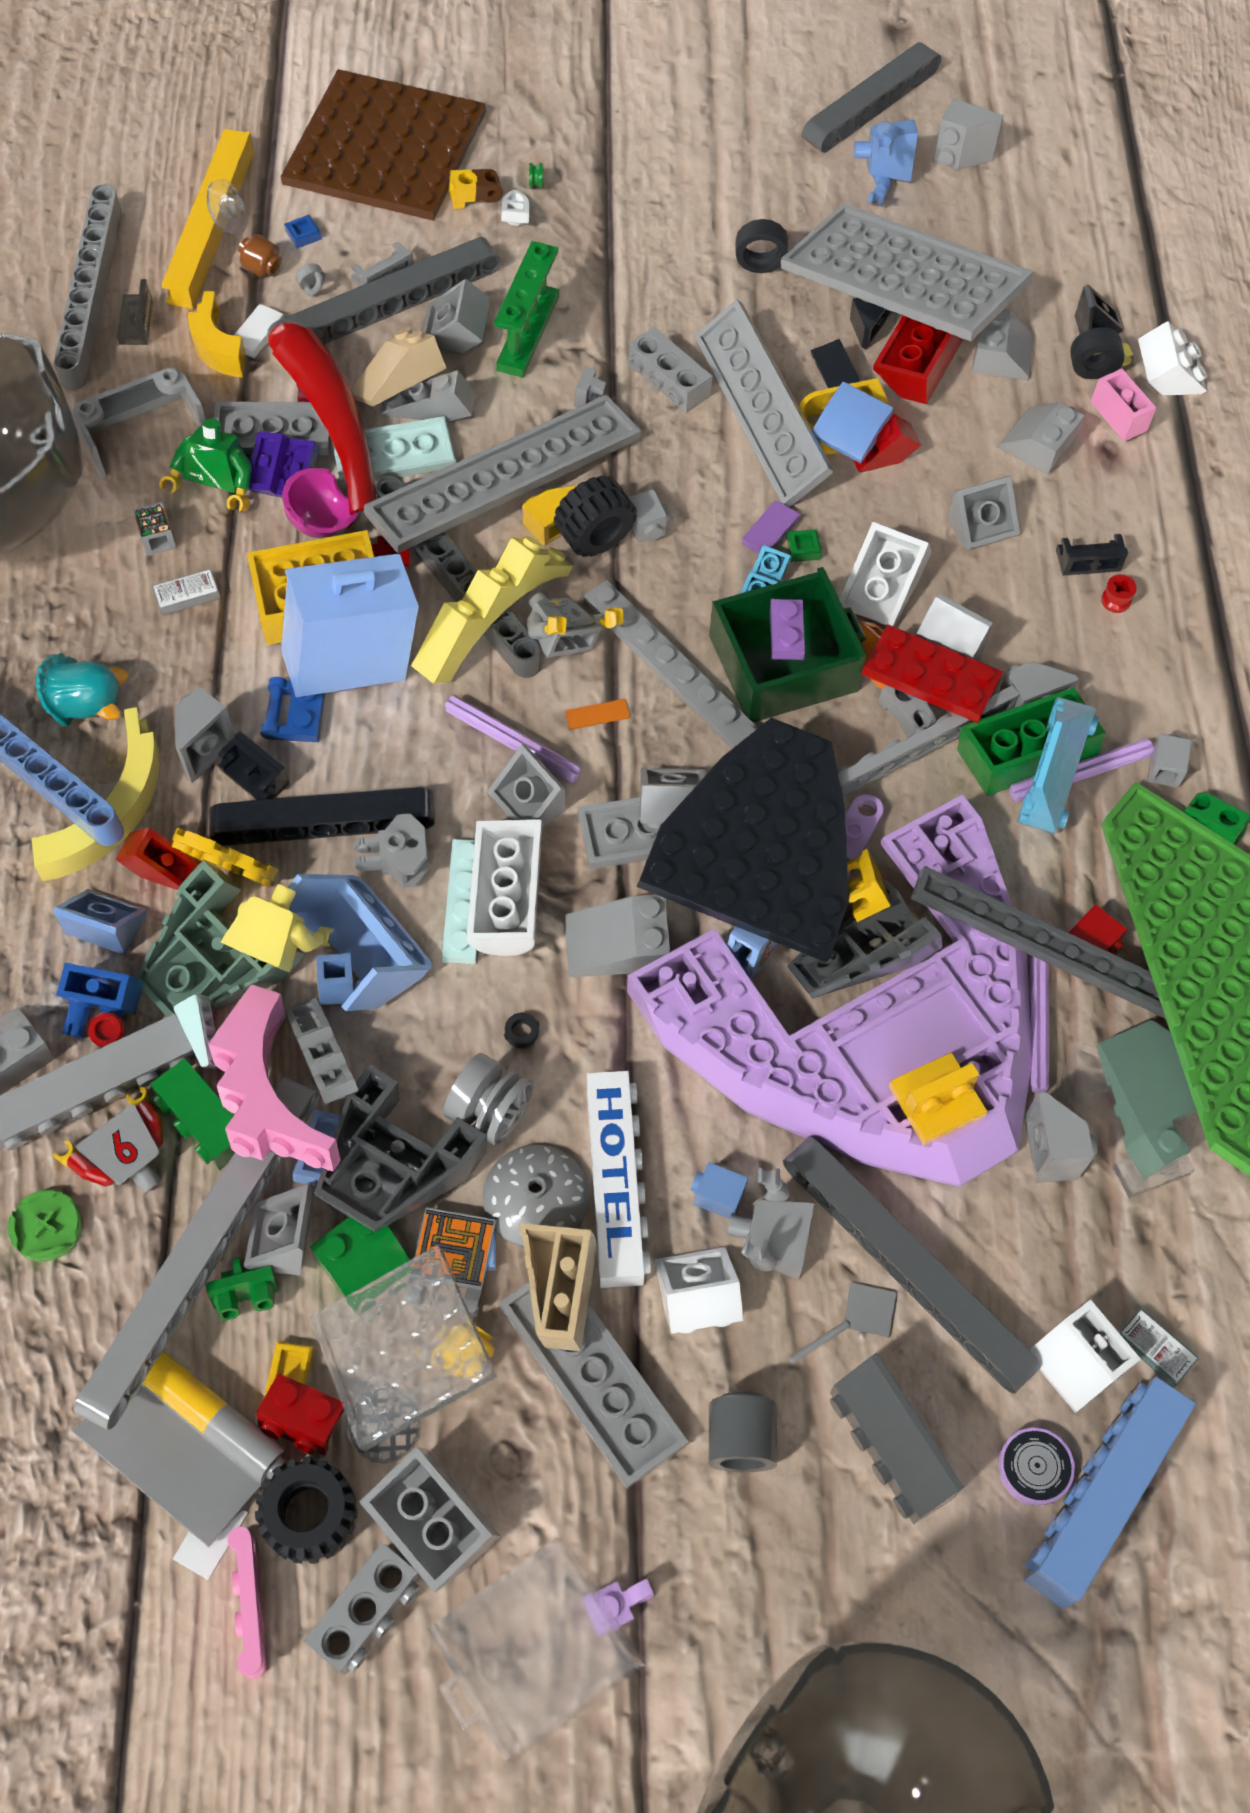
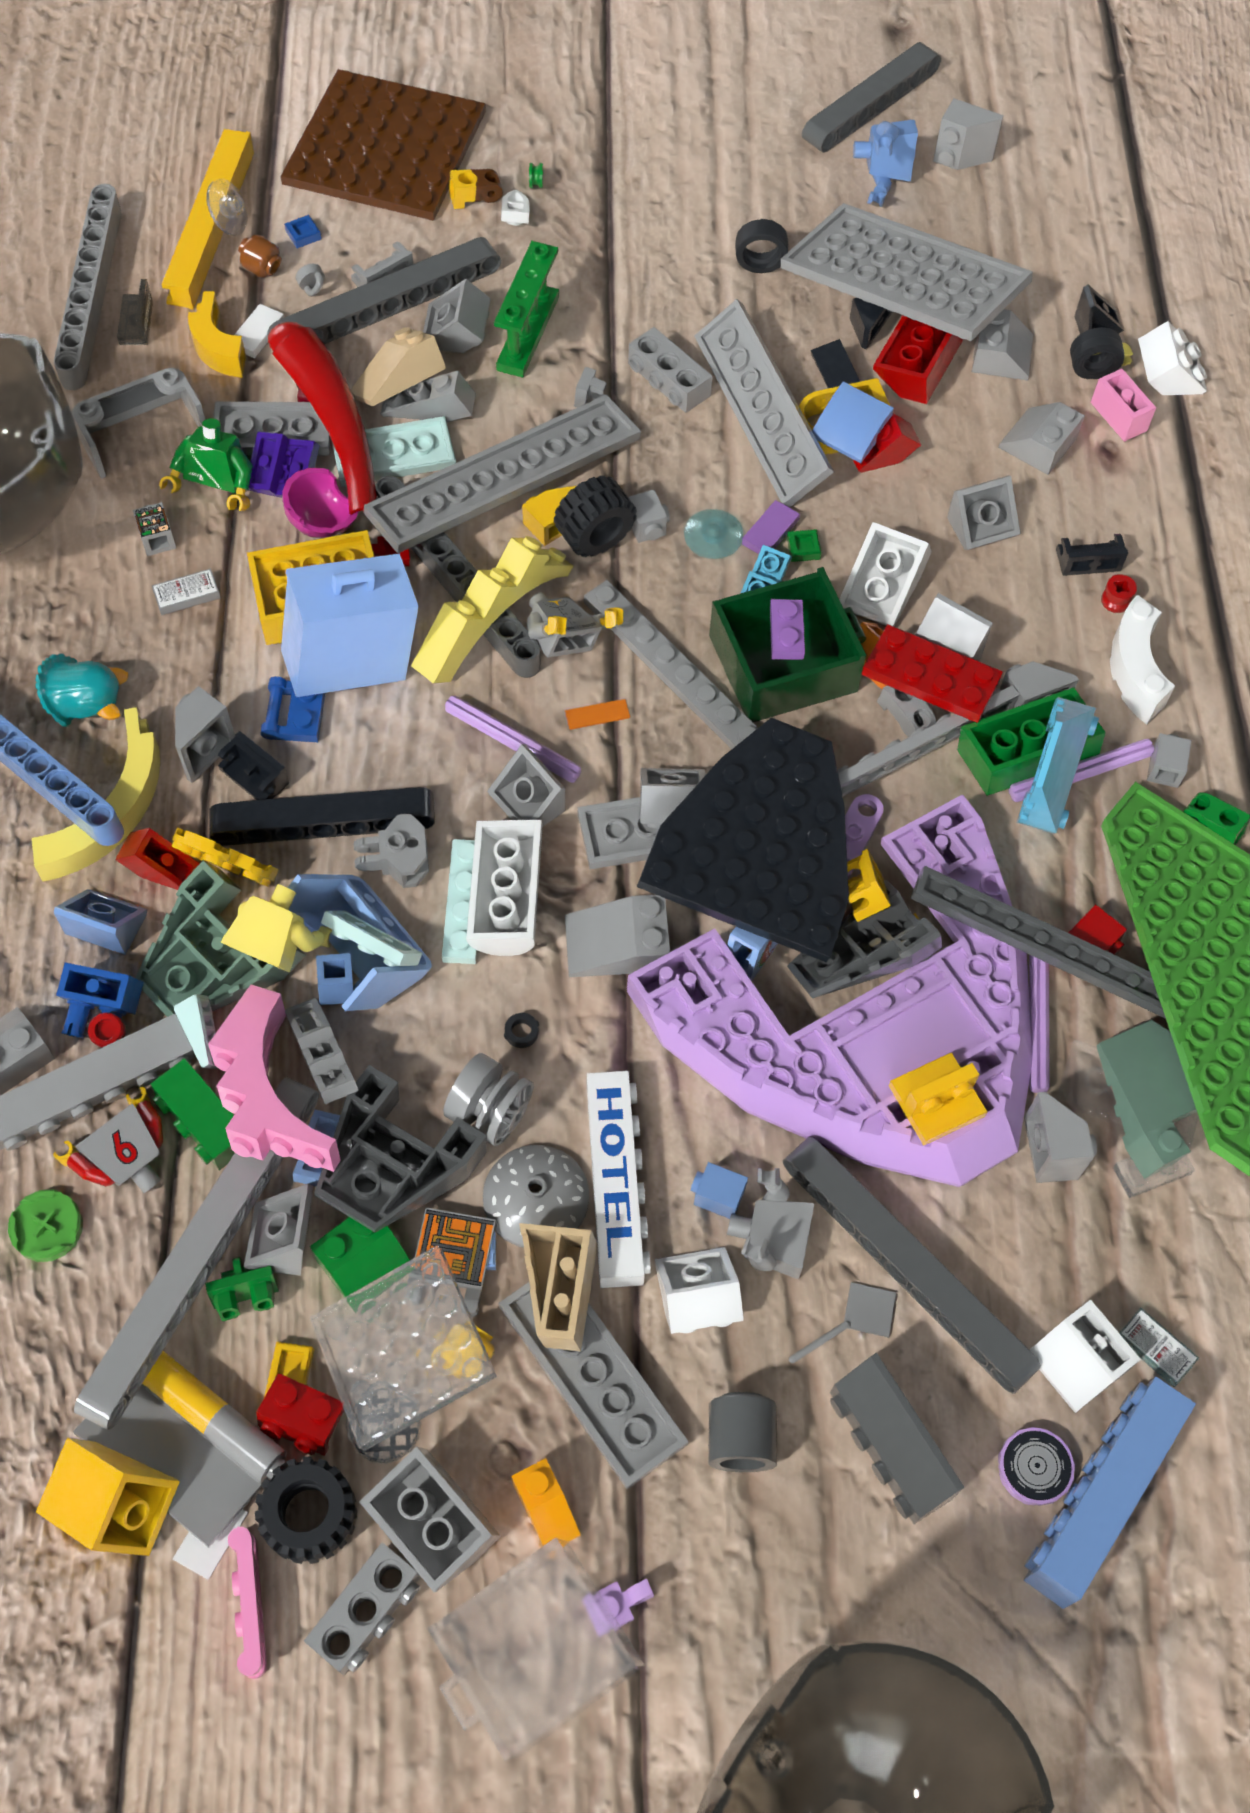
none -> yellow slope [36,1438,180,1556]
none -> light aqua plate [321,910,422,967]
none -> light orange slope [511,1458,581,1554]
none -> clear light blue dish [684,509,743,559]
none -> white brick [1110,595,1175,725]

